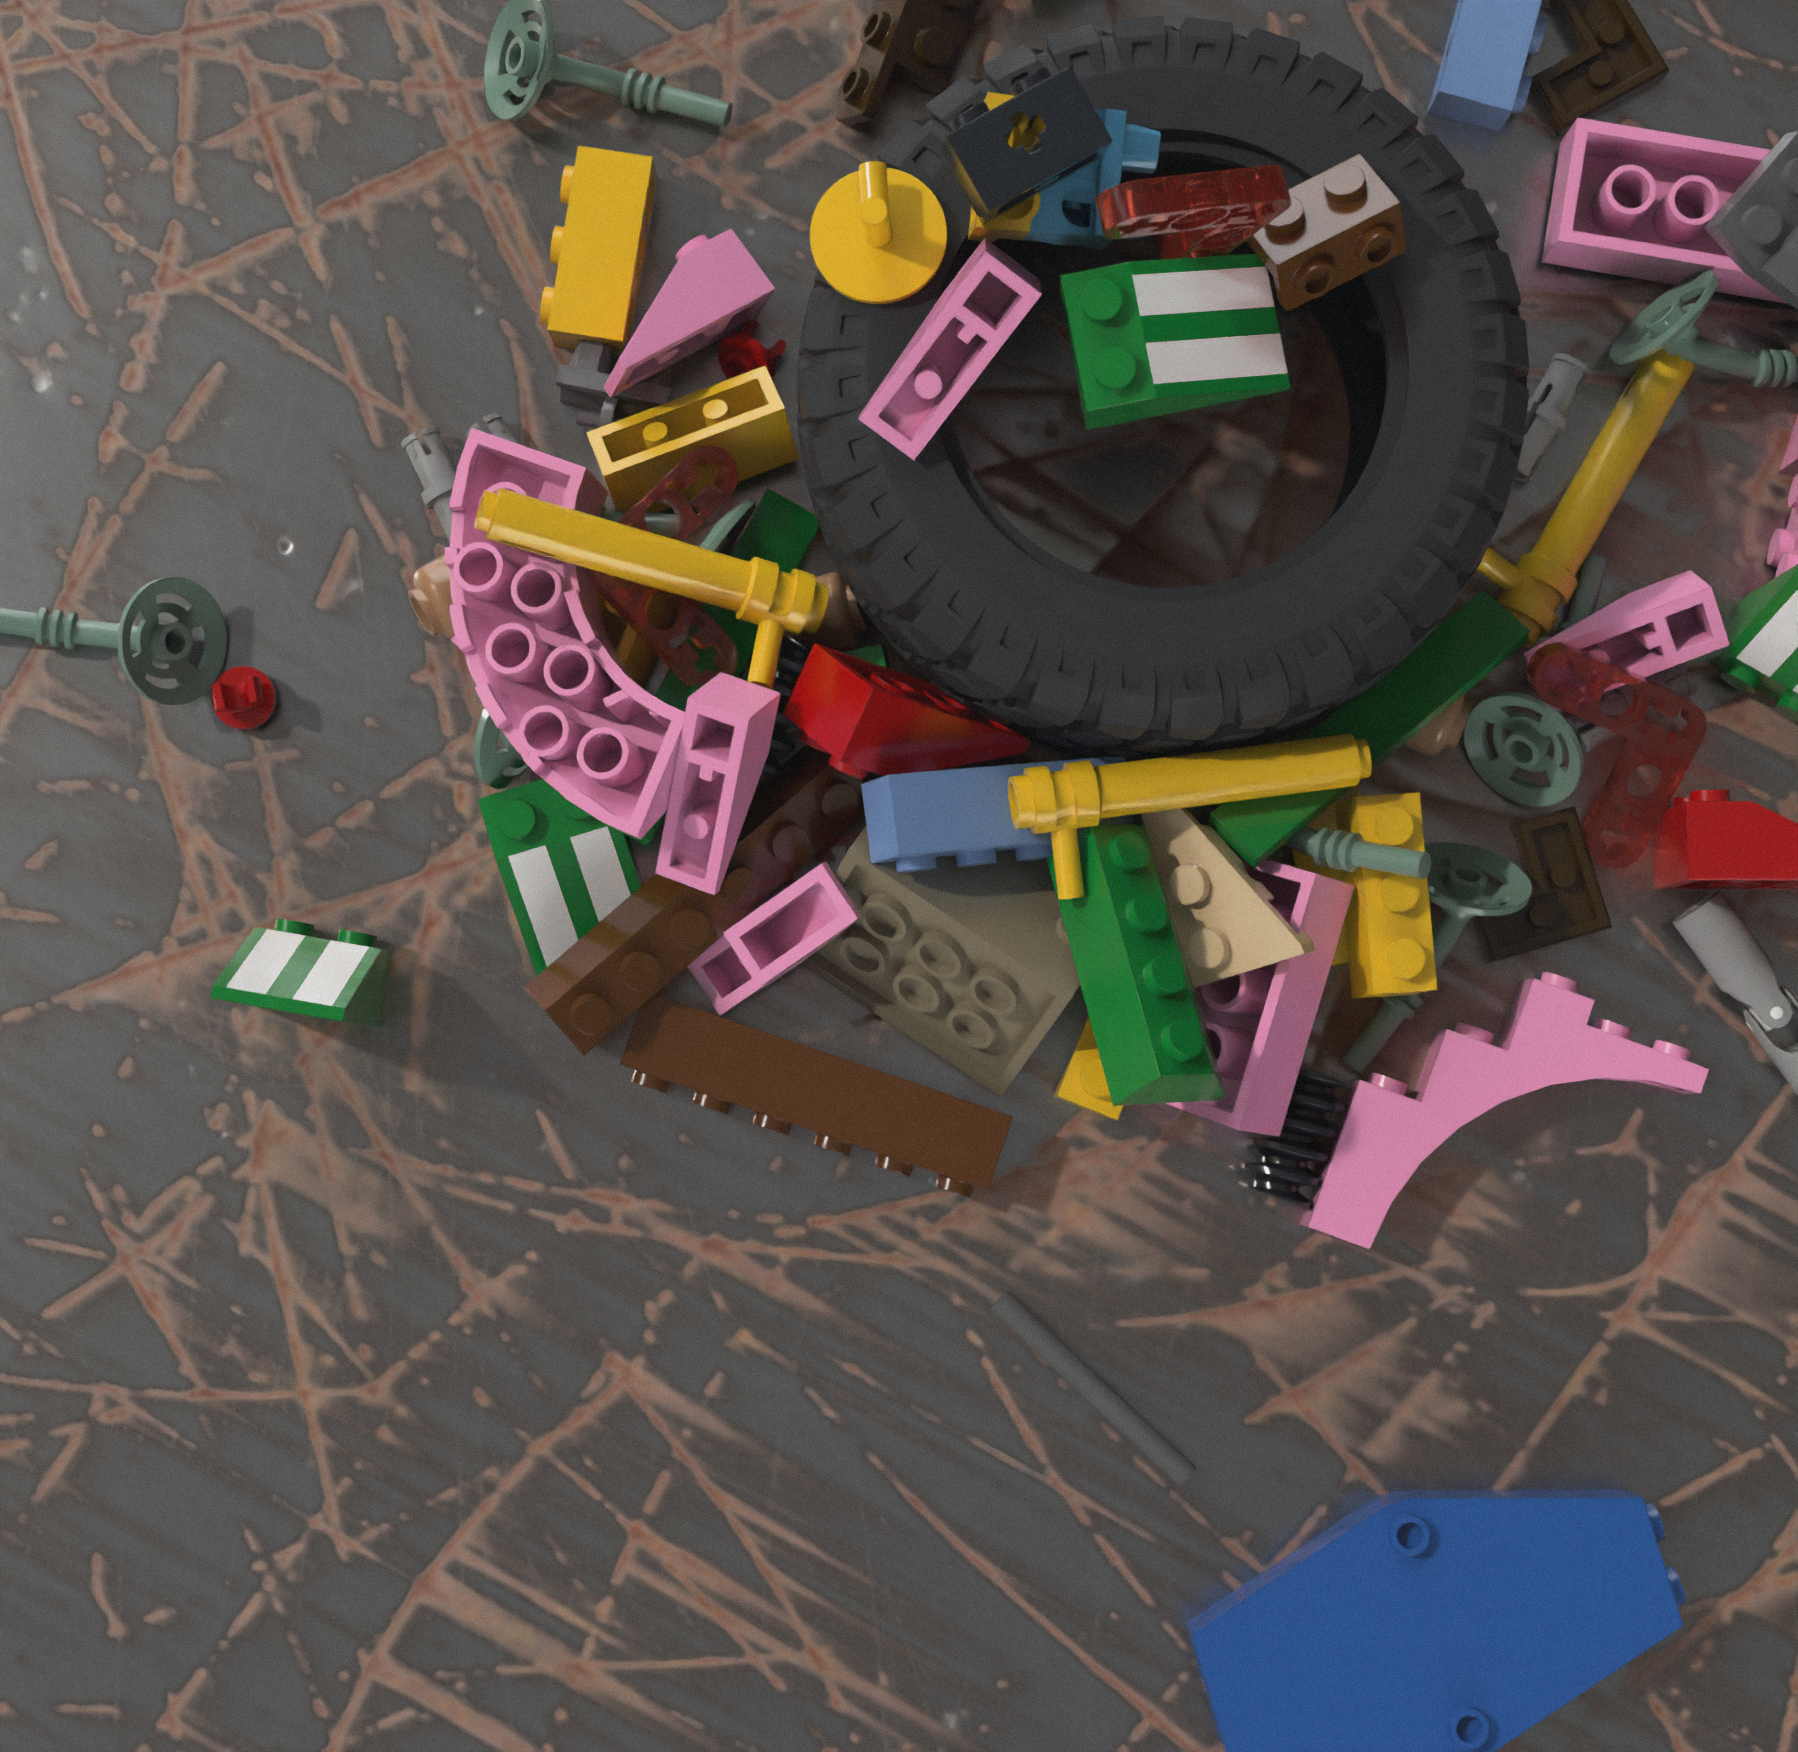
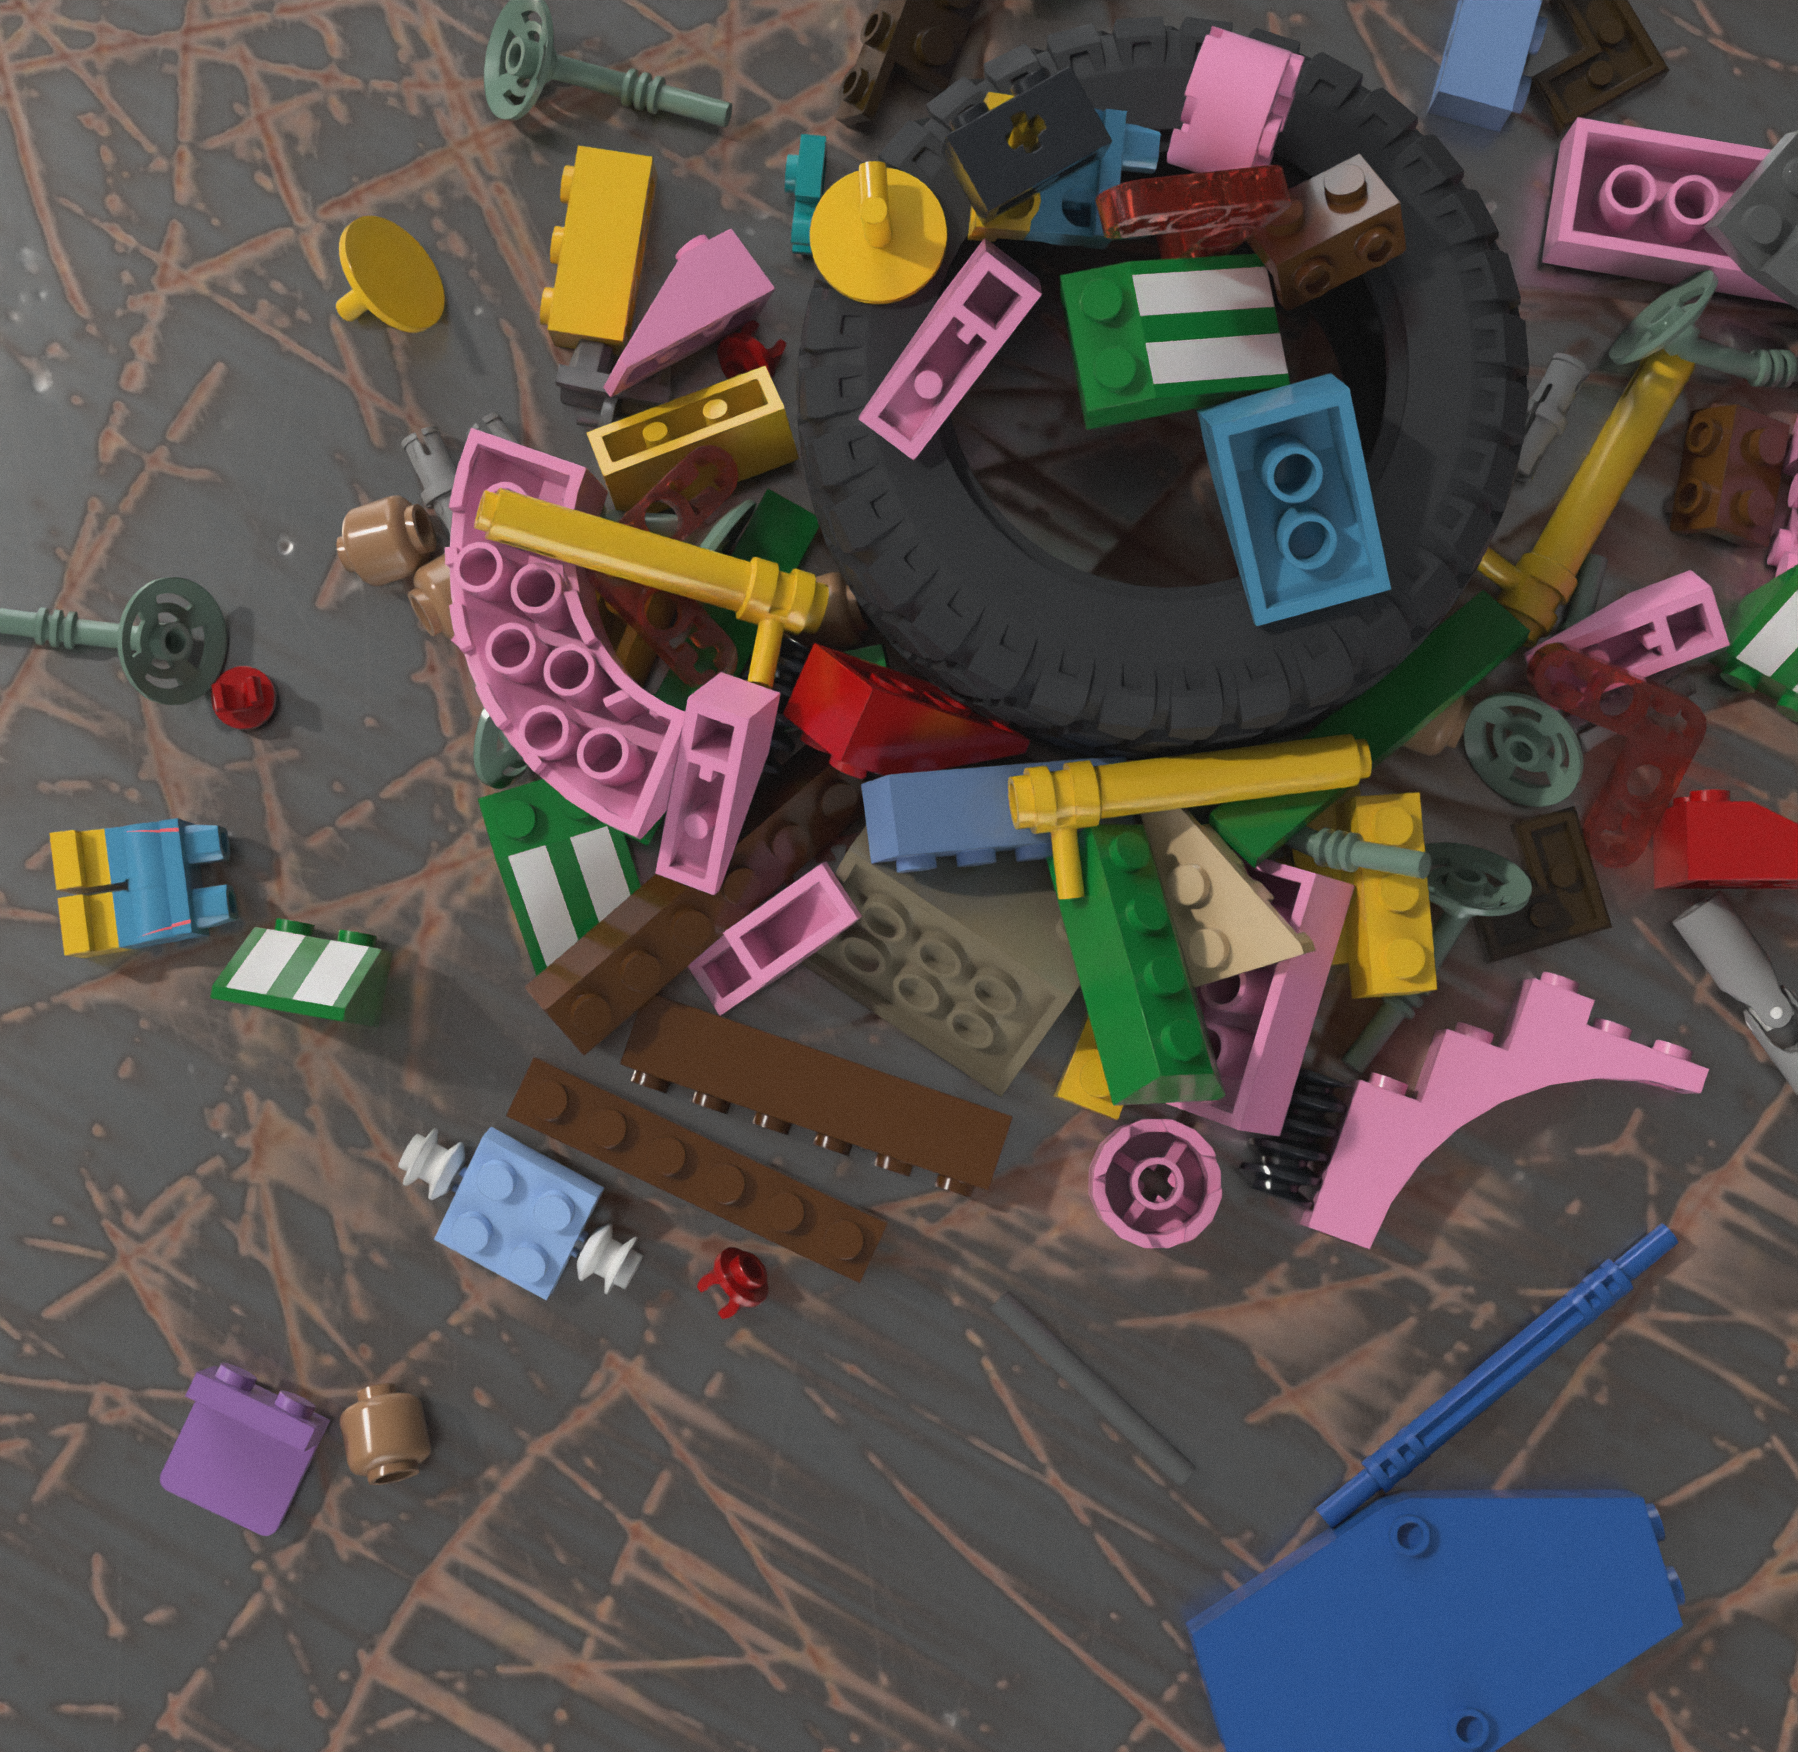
none -> dark azure hips [49,818,239,958]
none -> medium lavender bracket [160,1363,330,1536]
none -> yellow shield [336,216,445,333]
none -> medium nougat head [336,495,437,587]
none -> medium nougat head [340,1383,431,1485]
none -> light blue plate [398,1127,643,1301]
none -> reddish brown brick [506,1057,888,1283]
none -> red plate [697,1247,769,1319]
none -> teal plate [784,134,828,256]
none -> bright pink brick [1088,1119,1222,1248]
none -> bright pink brick [1167,26,1305,191]
none -> dark azure slope [1197,373,1391,626]
none -> blue axle [1315,1223,1679,1529]
none -> reddish brown bracket [1670,404,1790,549]

